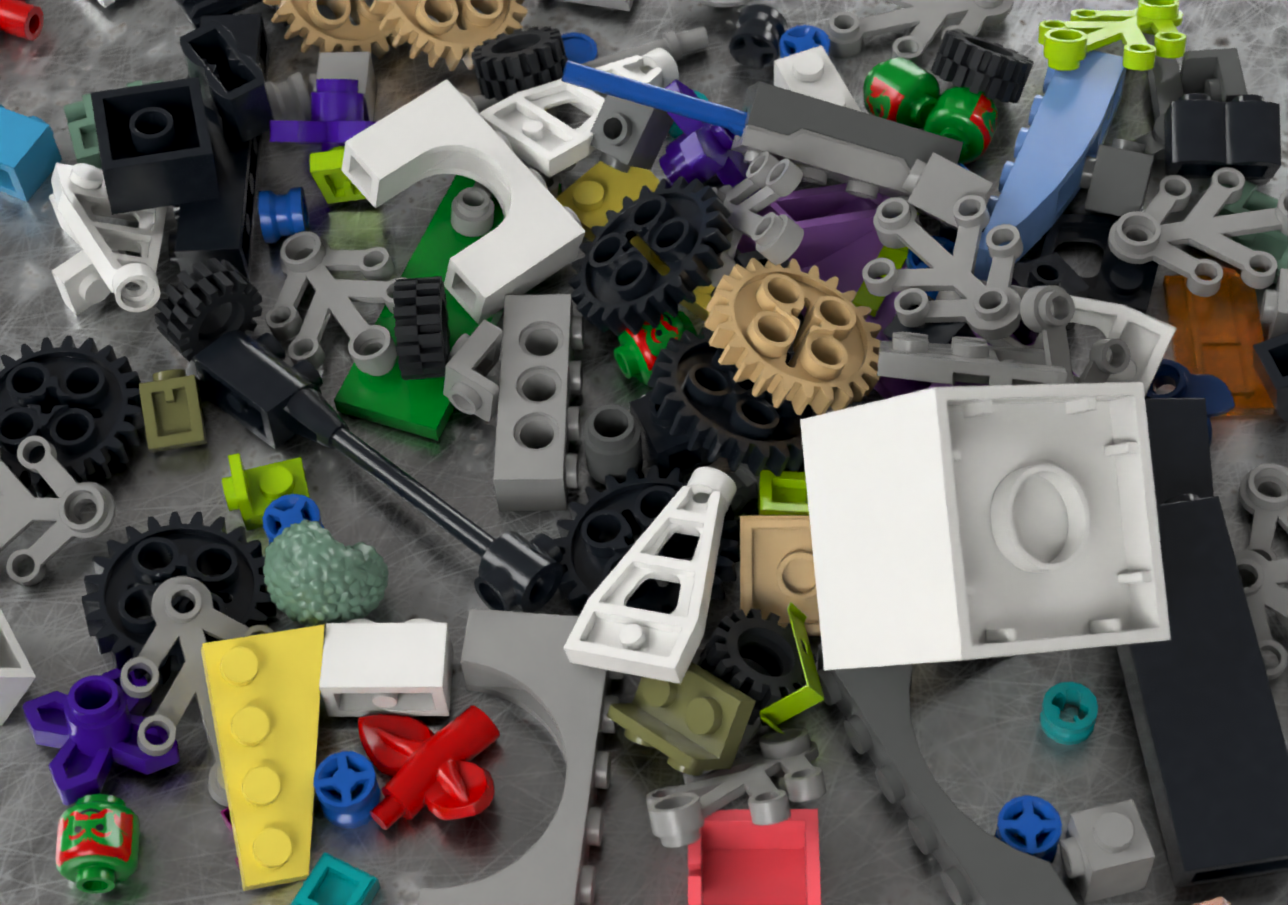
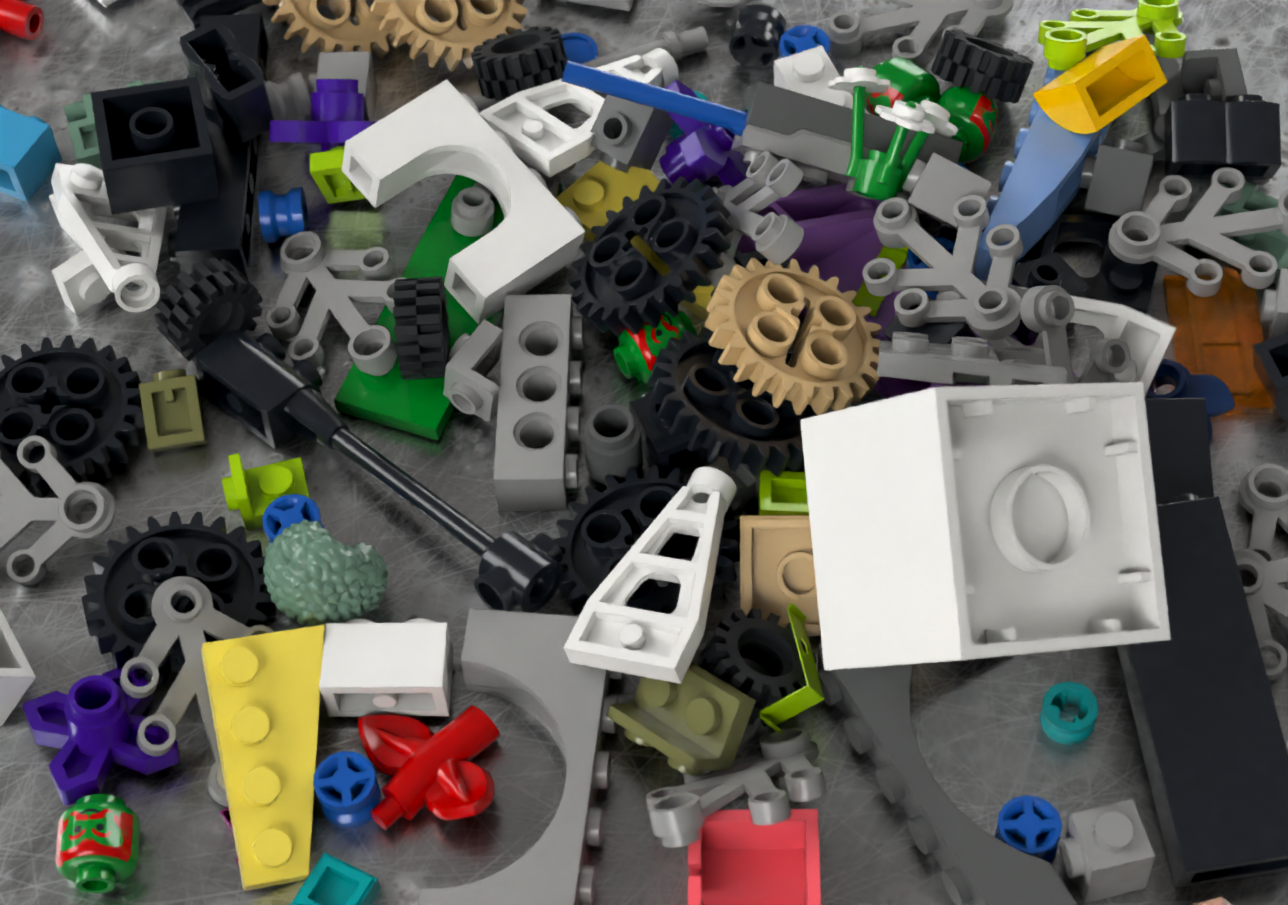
none -> plant [828,65,958,201]
none -> yellow brick [1033,34,1167,134]

